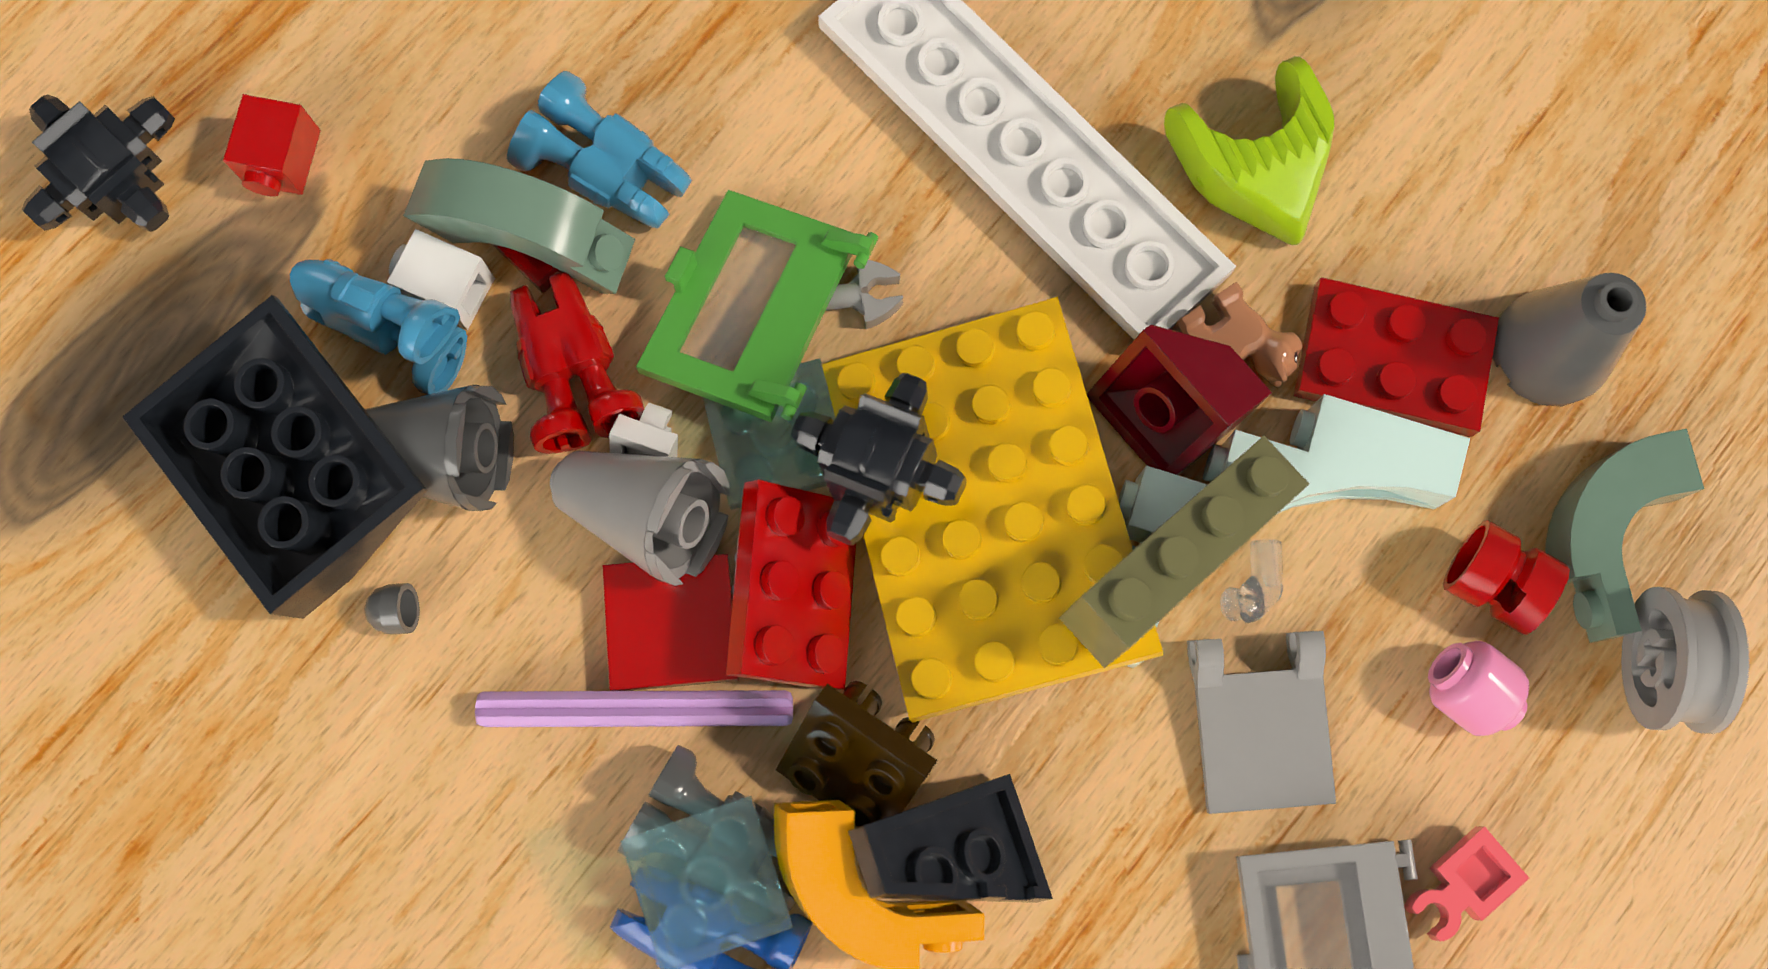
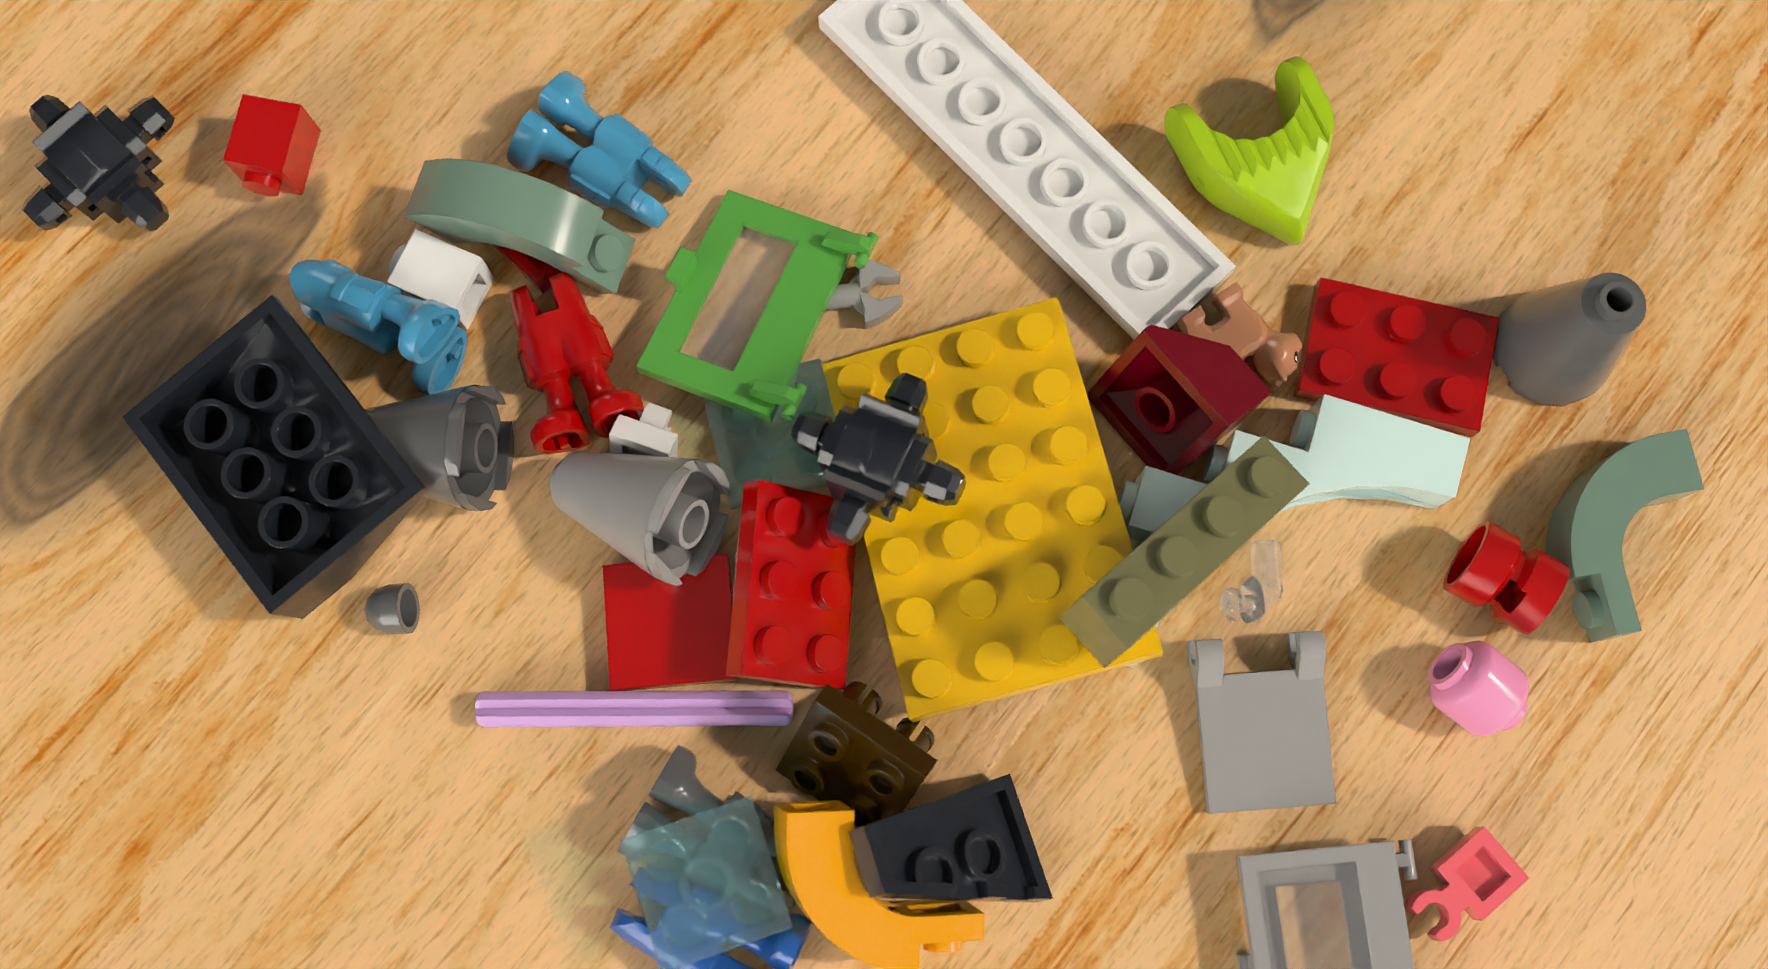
light grey wheel [1621,587,1749,734] -> none

